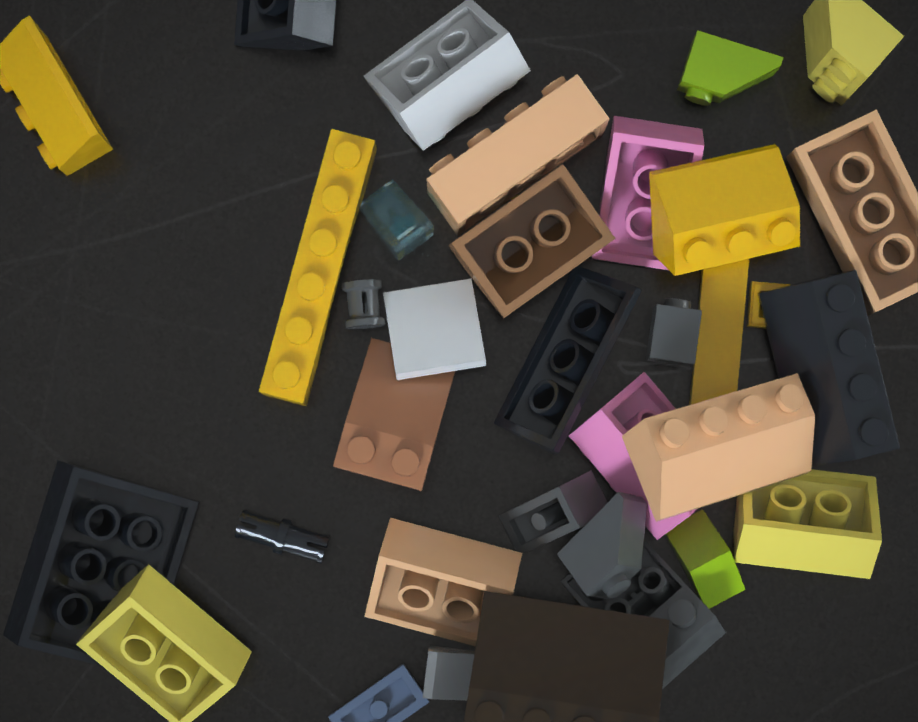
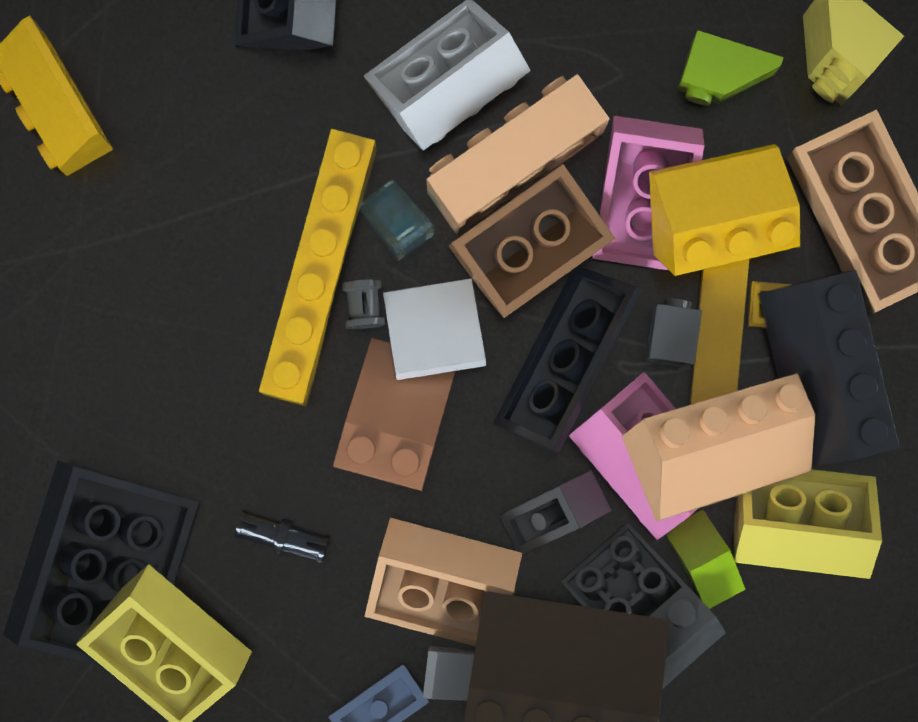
dark grey slope [557,492,647,599] -> none

